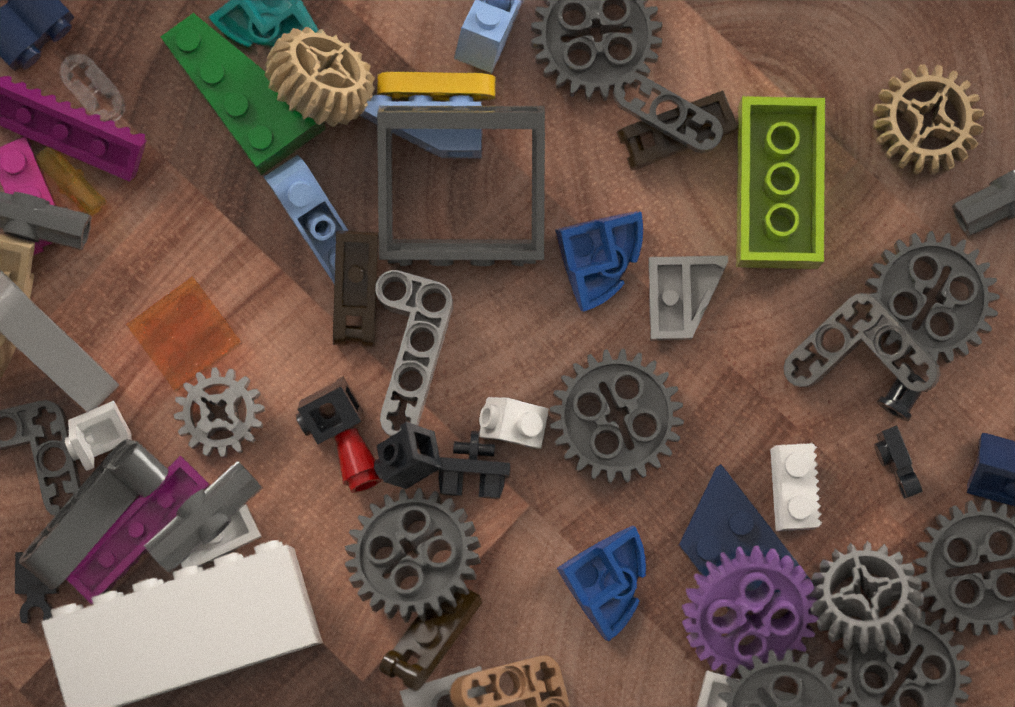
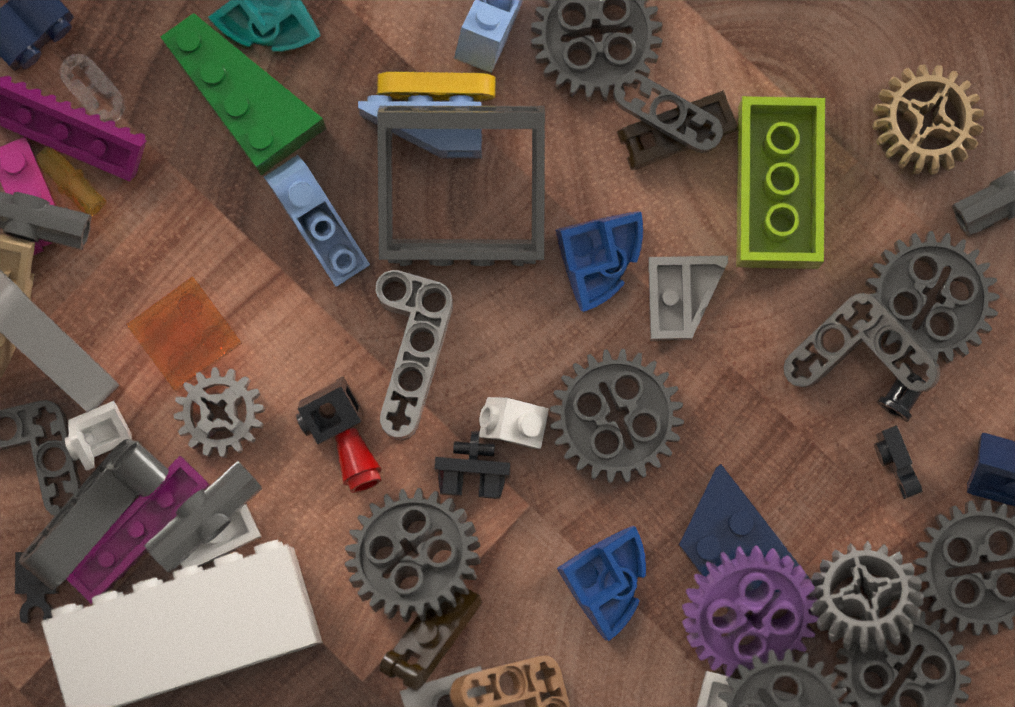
tan gear [264,27,375,127] -> none
dark brown plate [333,231,379,347] -> none
black brick [374,422,442,489] -> none
white brick [770,443,822,531] -> none

